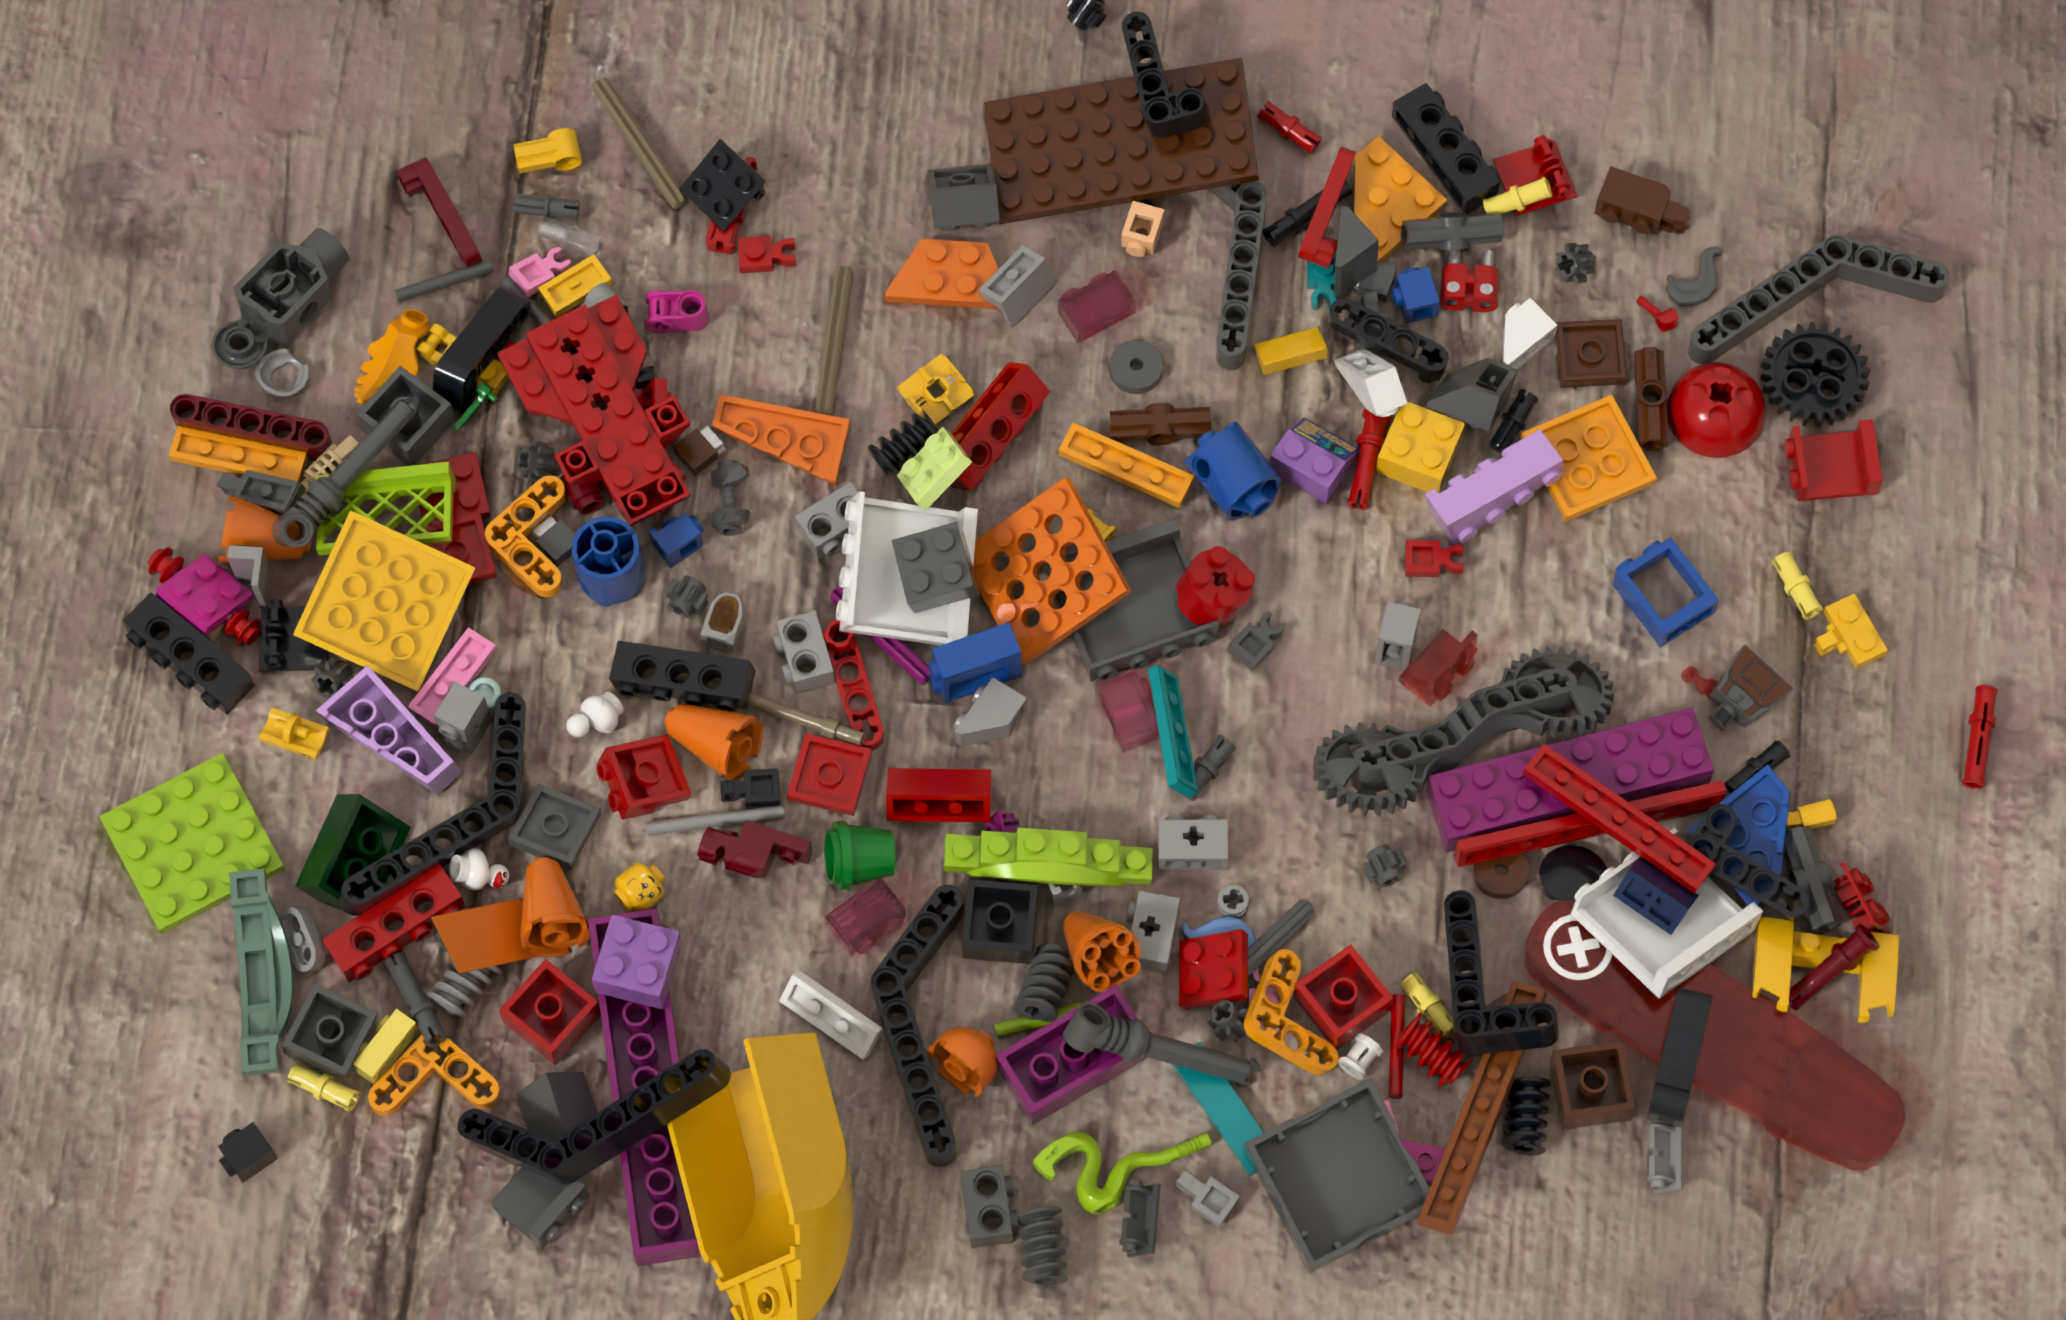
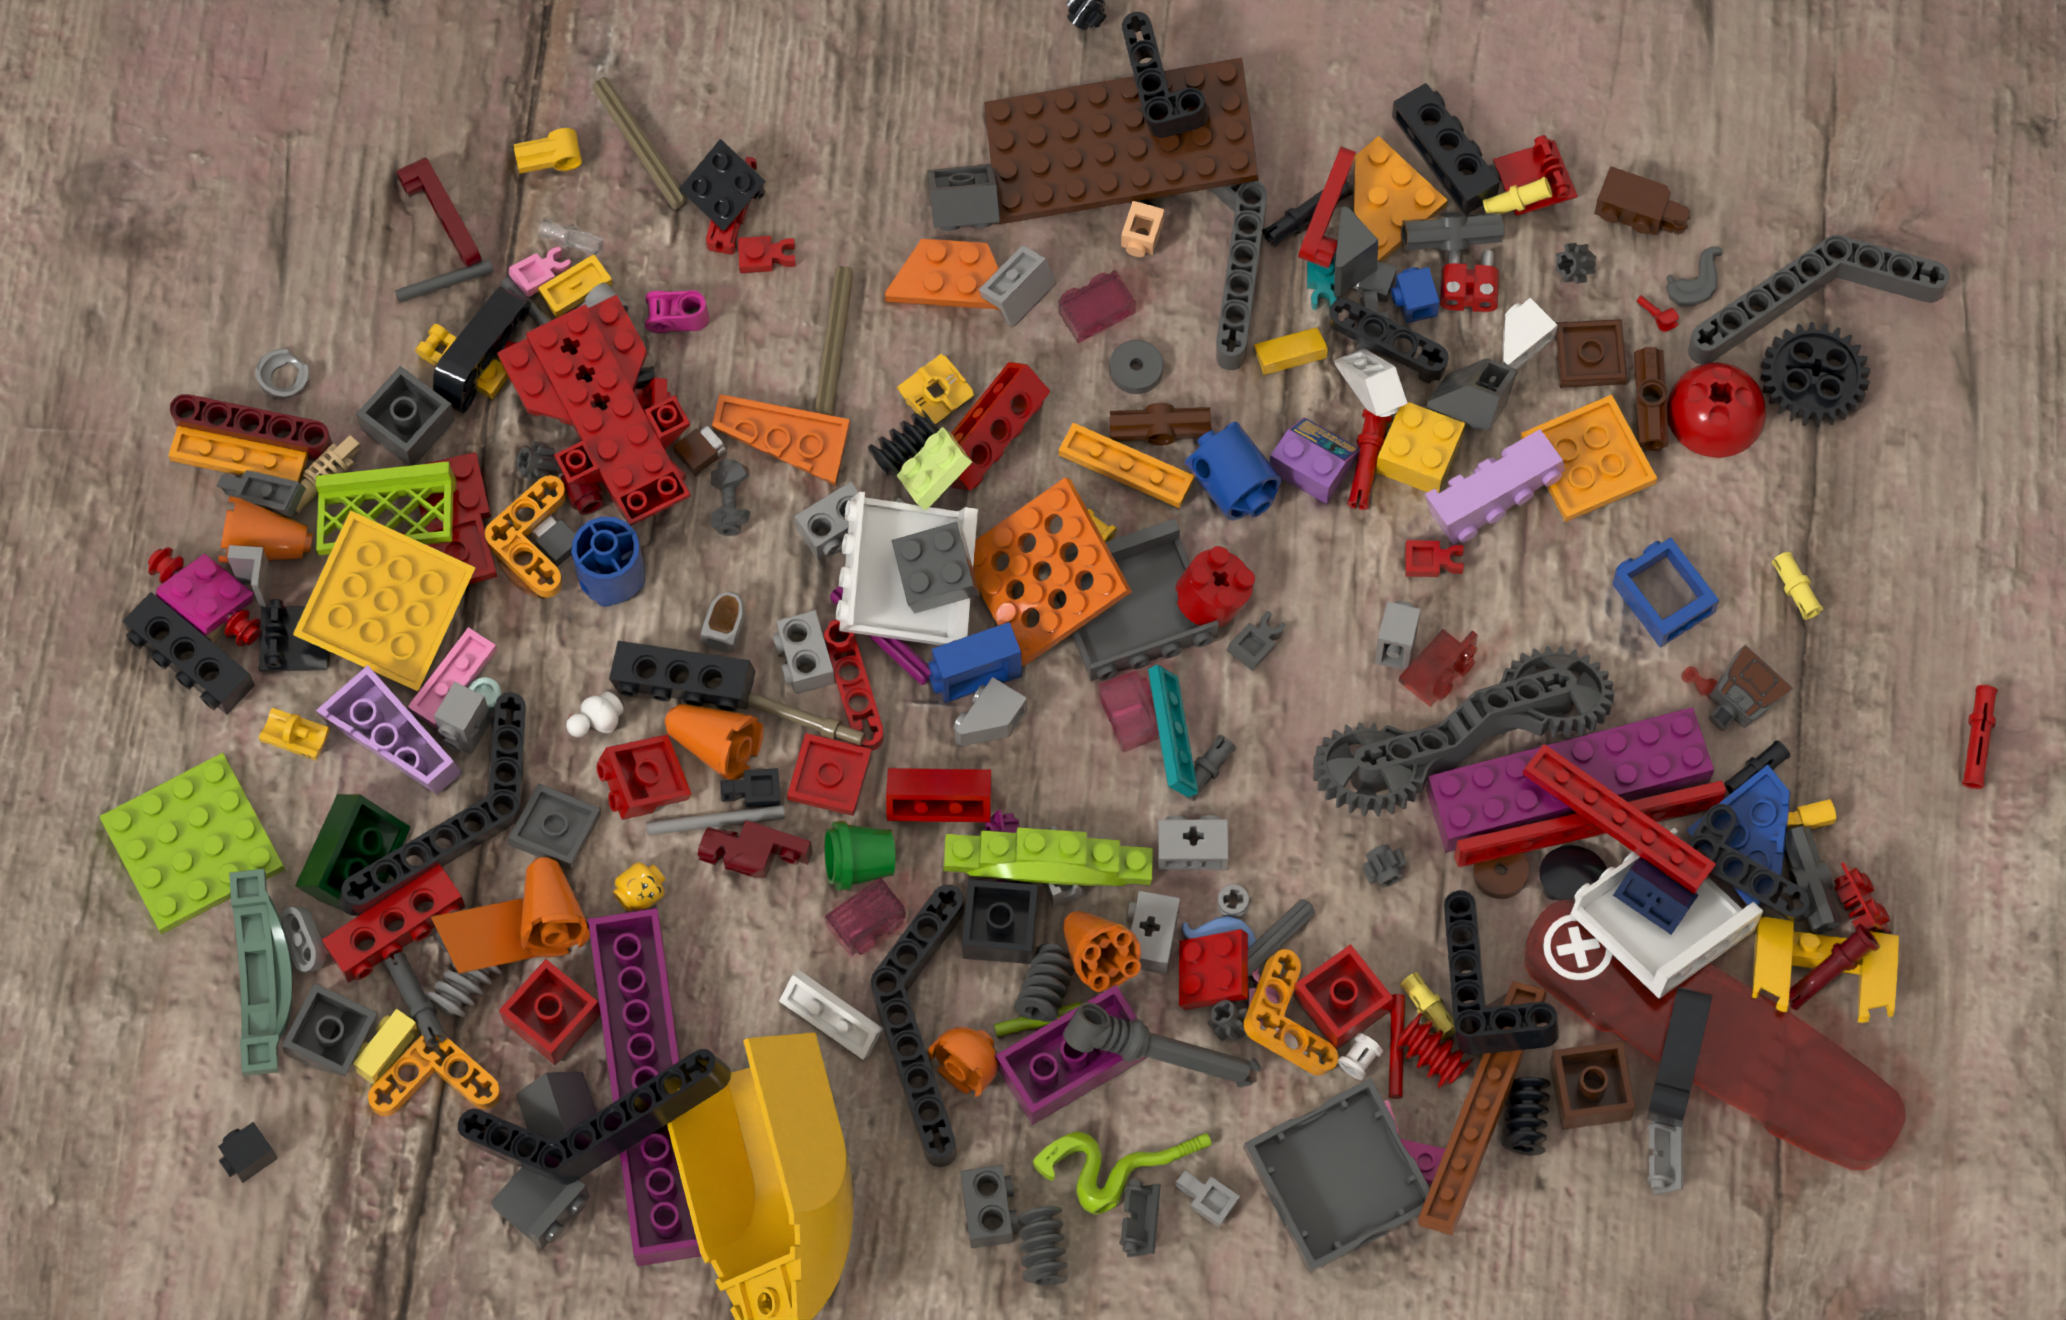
dark grey brick [212,228,350,369] -> none
dark grey piece [272,397,420,548] -> none
light yellow pin [287,1062,360,1112] -> none
dark grey gear [311,656,355,698] -> none
light orange plant [354,309,430,404] -> none
white animal [449,848,510,891] -> none
green piece [453,381,498,431] -> none
dark grey axle [513,193,580,221] -> none
medium lavender brick [592,915,683,1010] -> none
blue brick [648,513,704,568] -> none
dark grey gear [665,575,709,618] -> none
teal tile [1172,1042,1264,1177] -> none
red pin [1257,101,1323,155] -> none
black axle [1490,389,1538,453] -> none
red panel [1784,419,1883,501] -> none
yellow hinge [1814,593,1888,669] -> none

